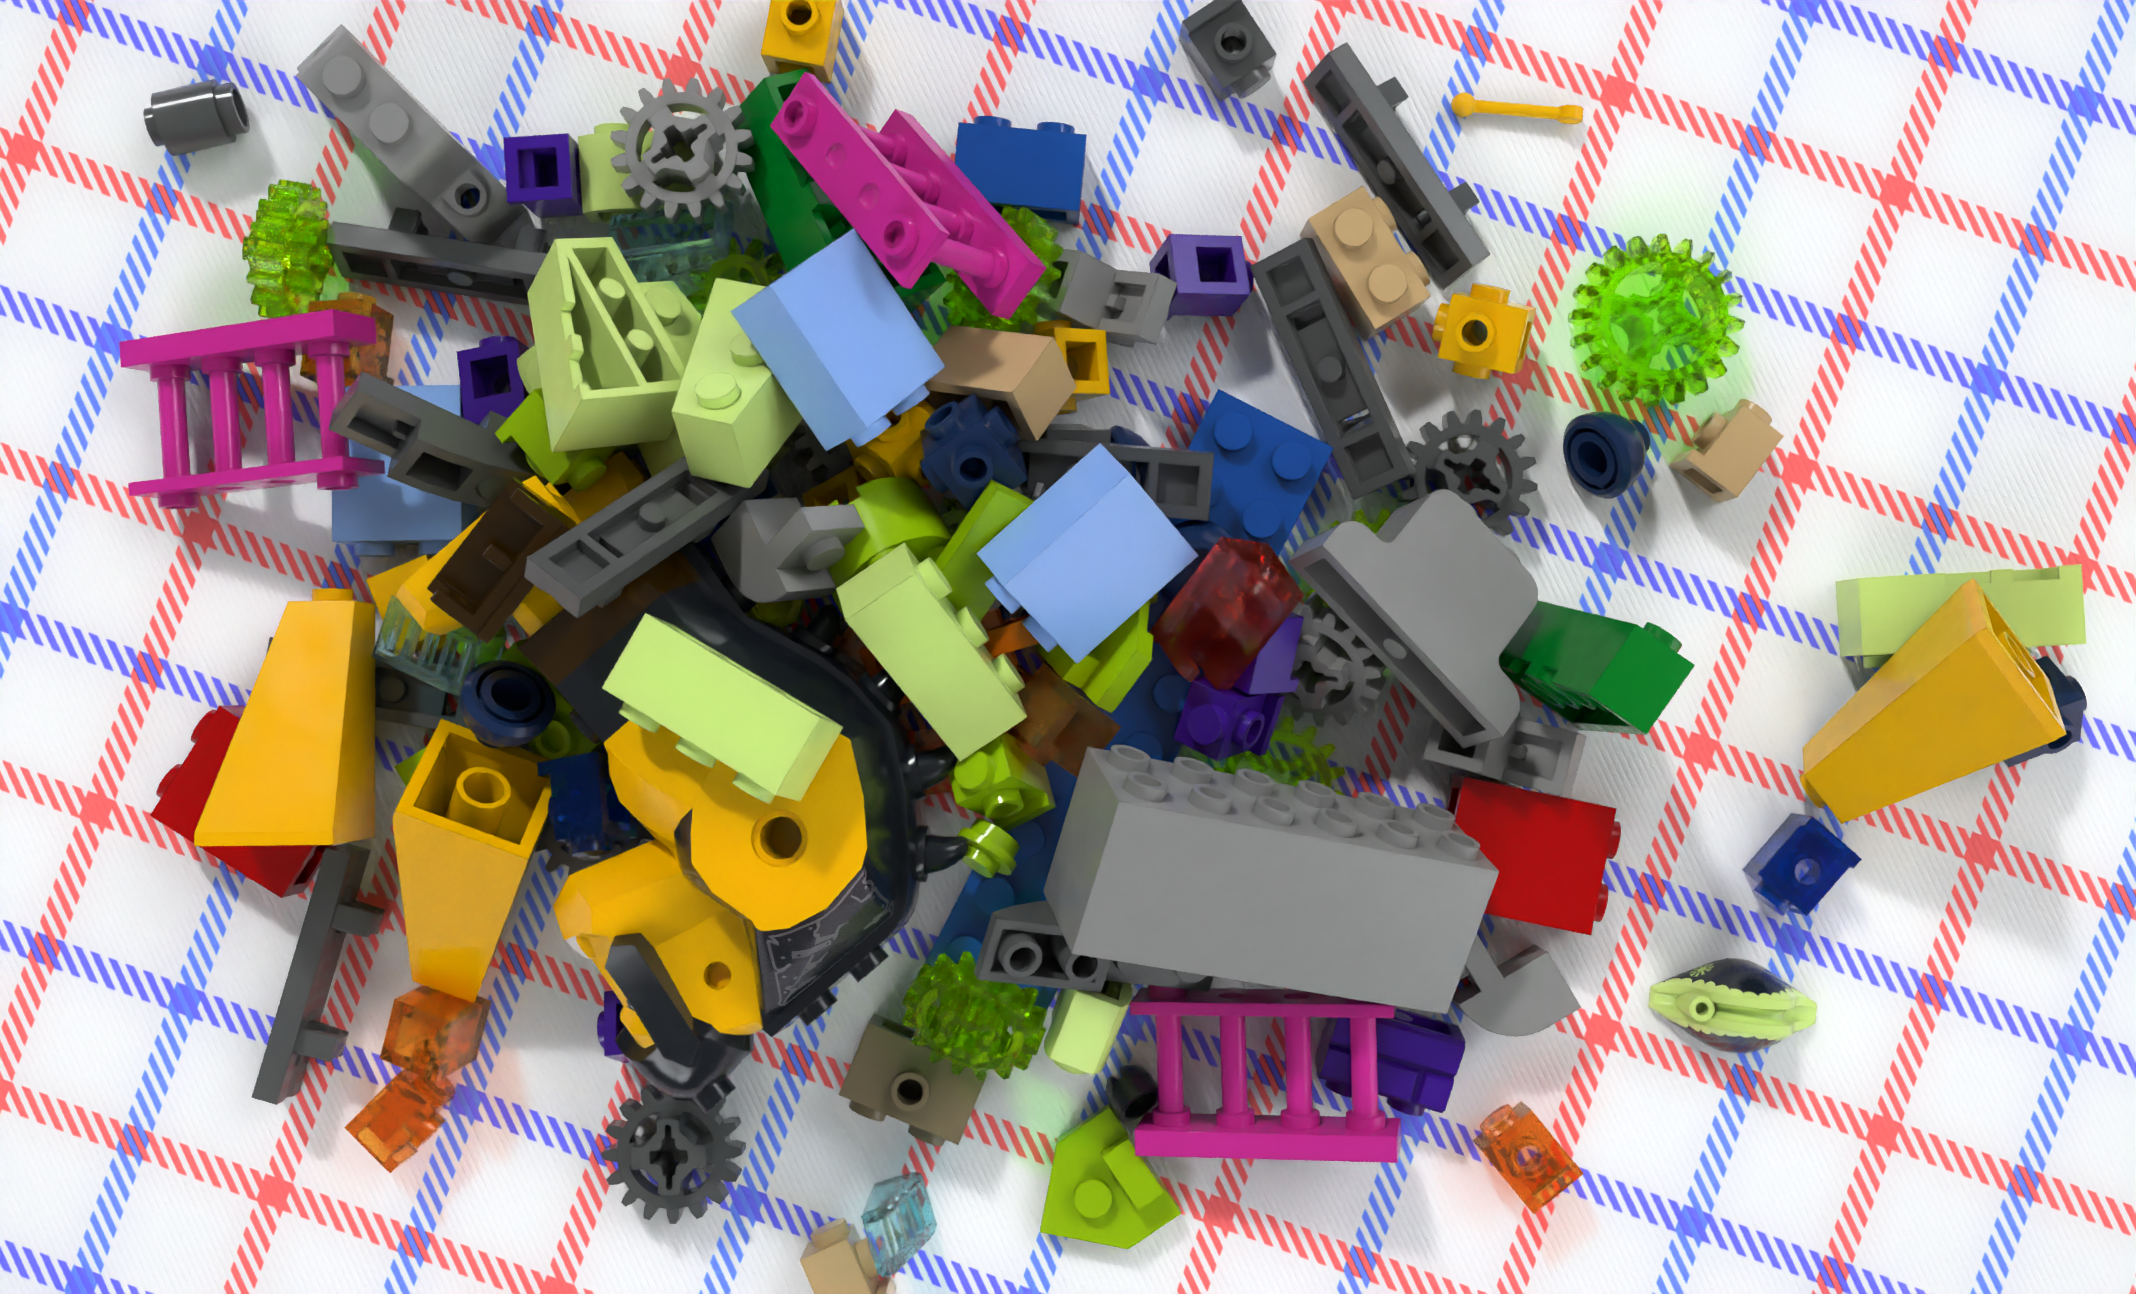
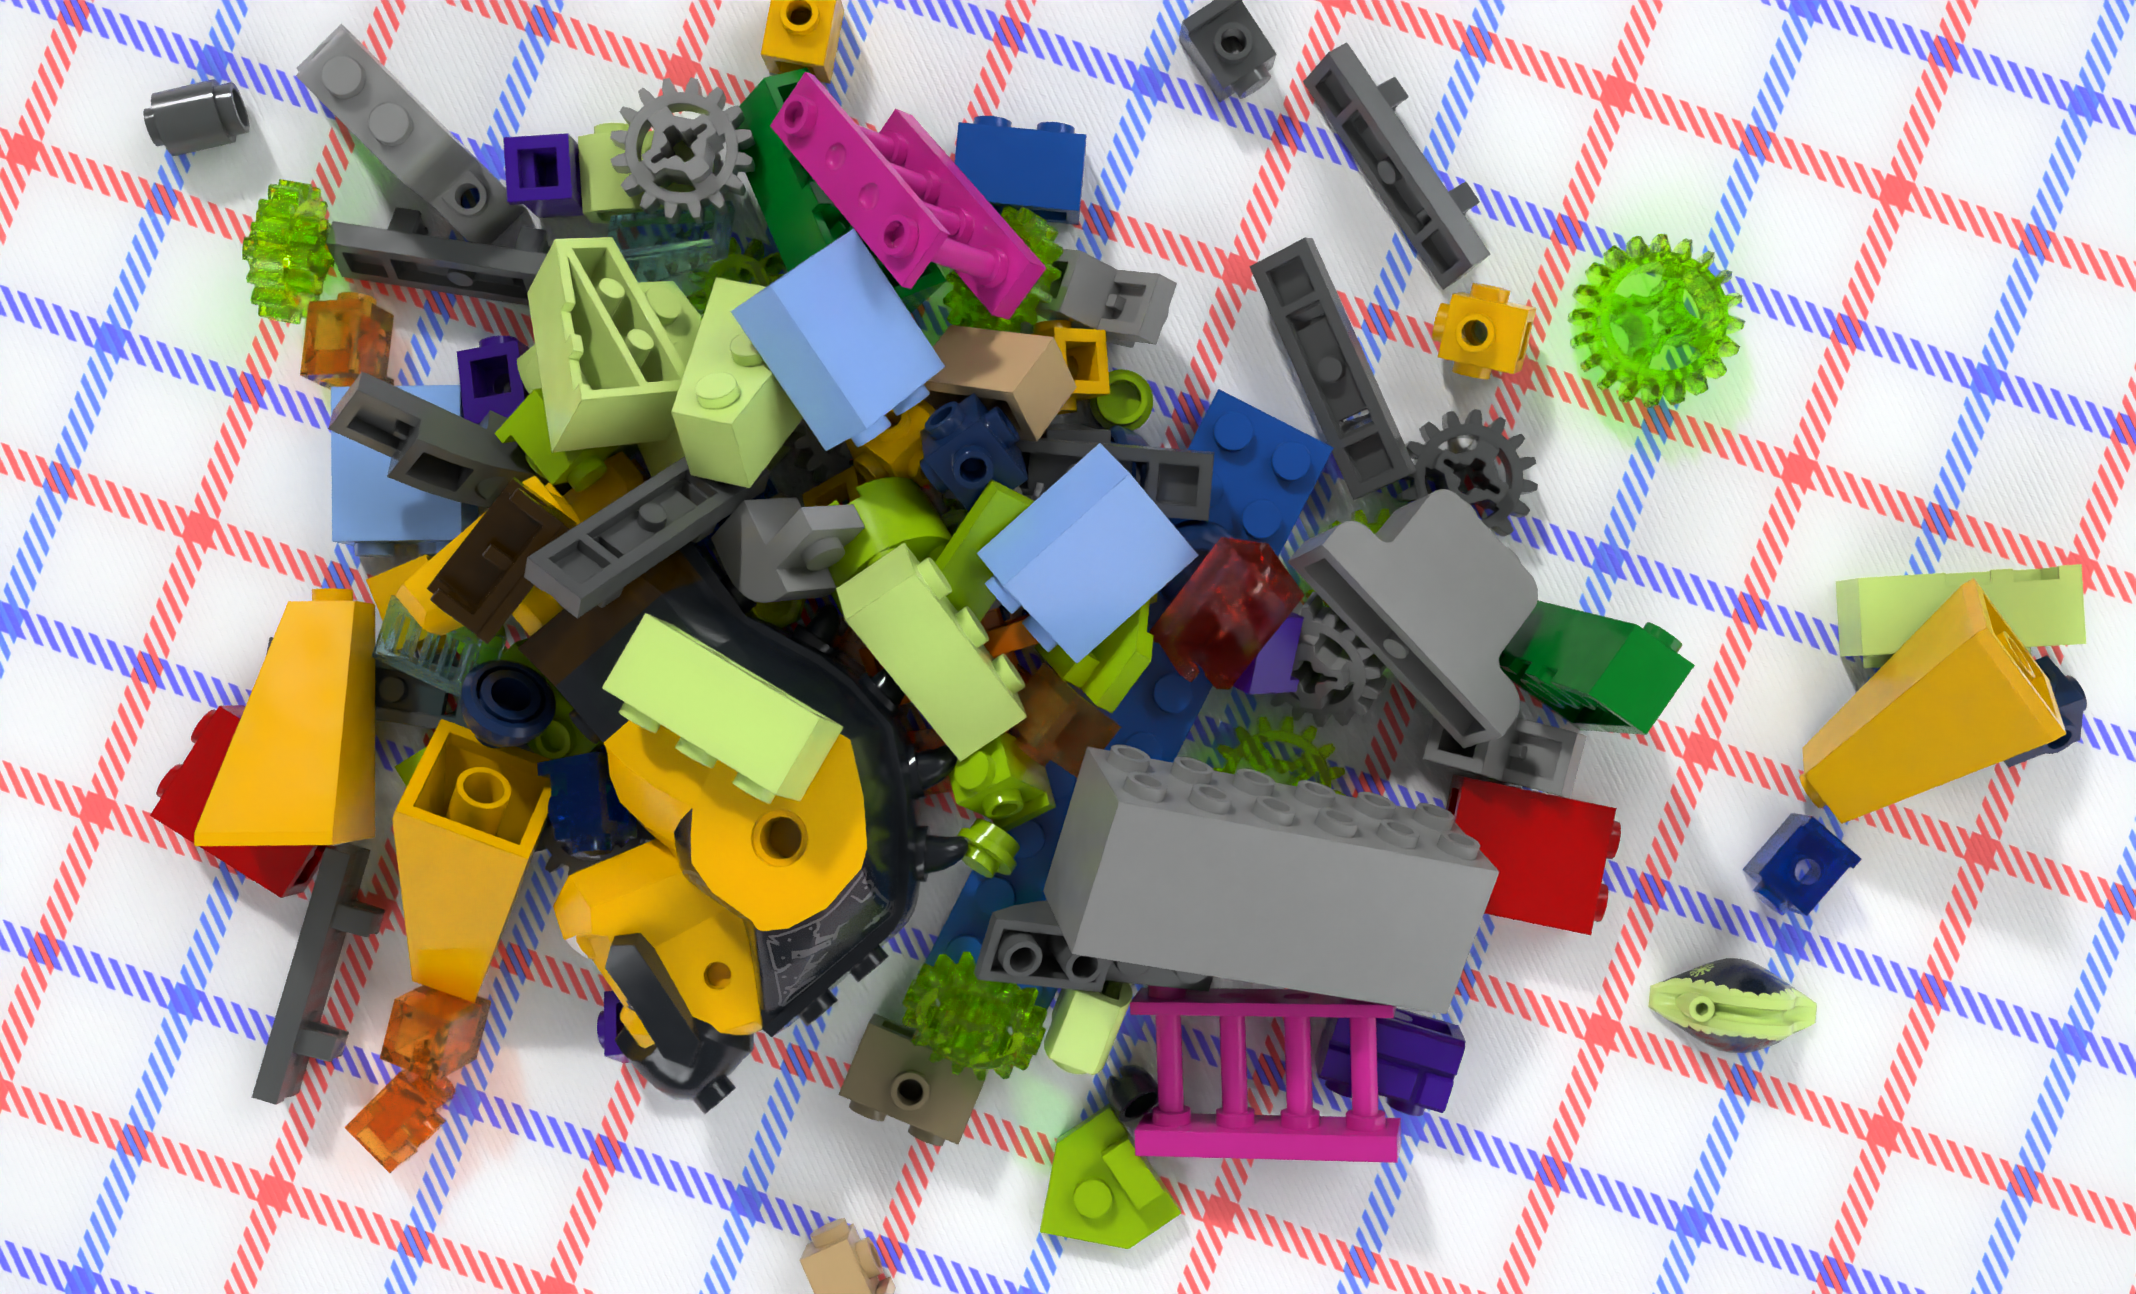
dark pink fence [119,309,385,509] -> none
dark grey gear [602,1084,746,1224] -> none
clear light blue slope [861,1172,937,1278] -> none
dark purple brick [1149,234,1254,321] -> none
dark purple brick [1174,675,1285,761] -> none
tan brick [1300,186,1431,341] -> none
yellow hinge [1451,92,1584,124] -> none
light grey brick [1452,934,1581,1037] -> none
clear orange brick [1472,1101,1584,1214] -> none
dark blue brick [1563,411,1650,499] -> none
tan brick [1669,399,1784,503] -> none
none -> lime plate [1090,369,1153,431]

